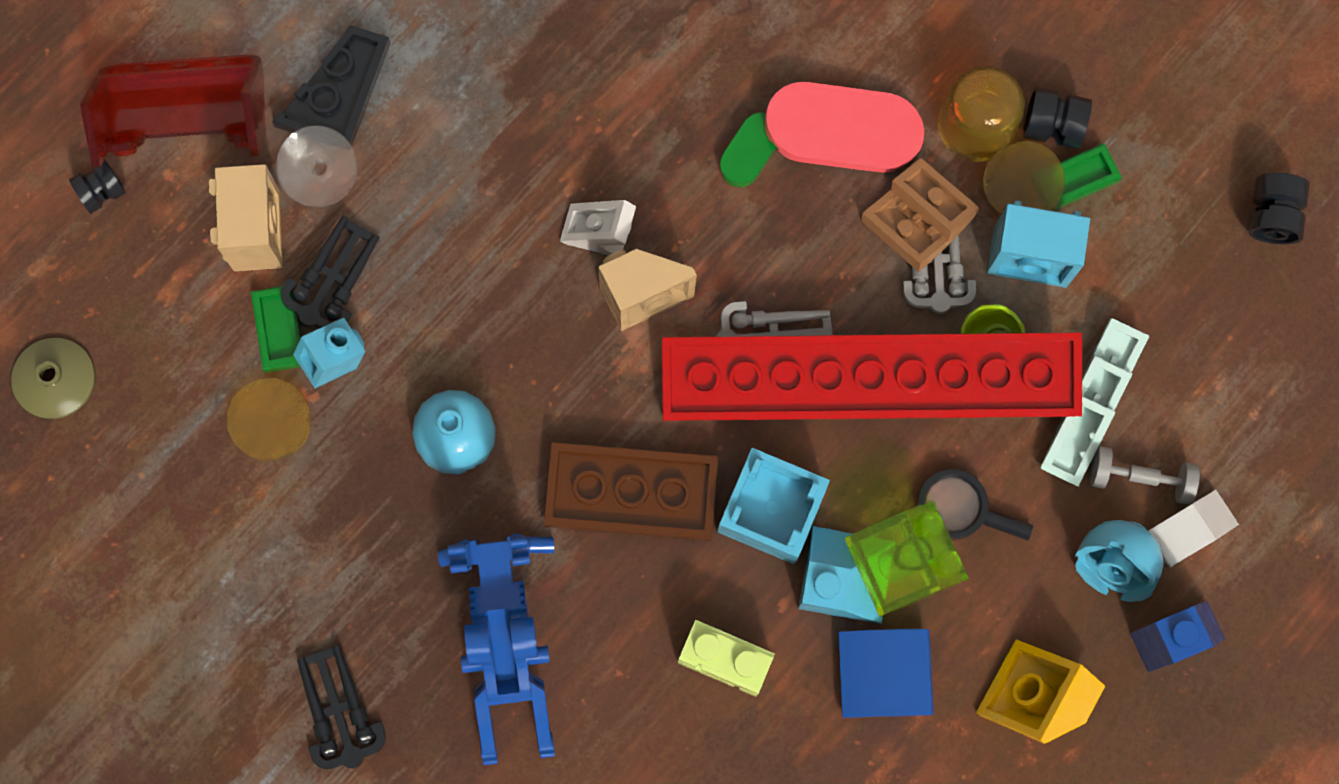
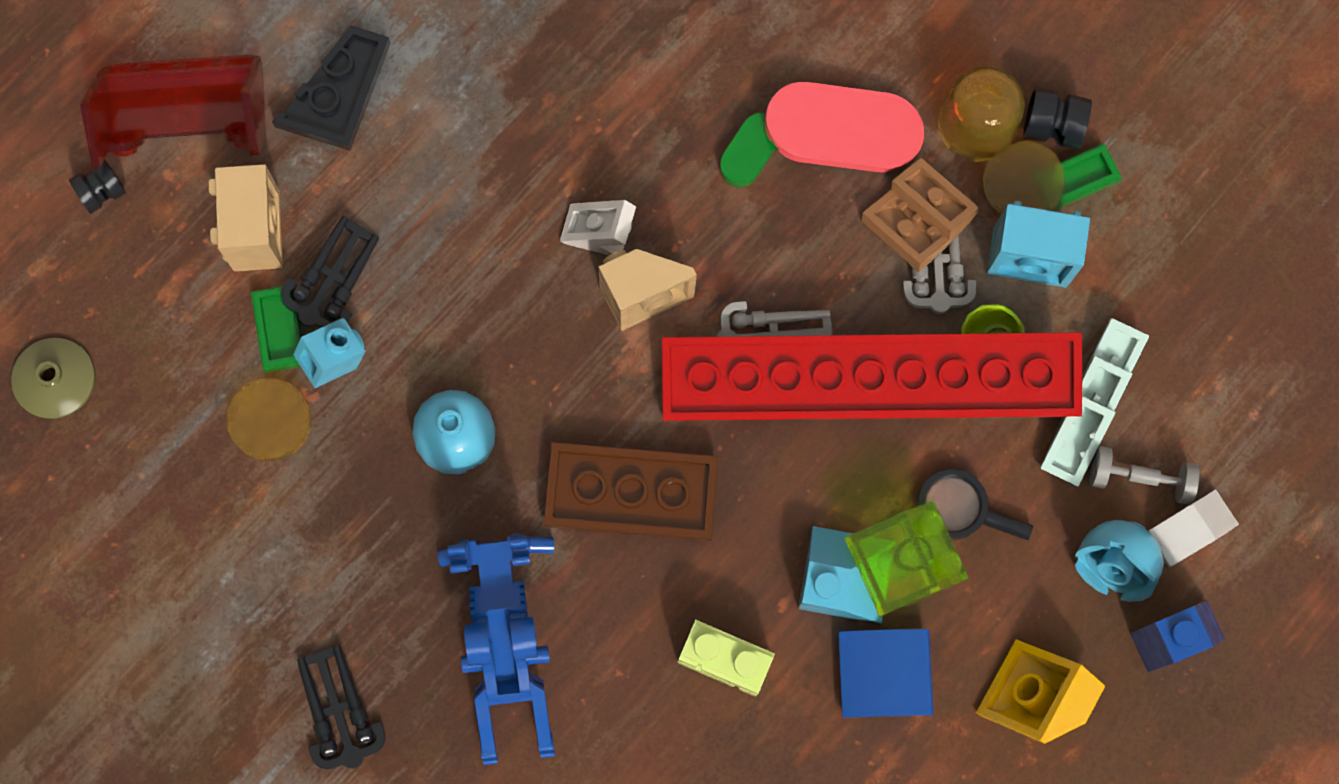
clear dish [276,126,358,208] -> none
medium azure container [717,448,830,564] -> none
black wheel [1249,173,1310,245] -> none

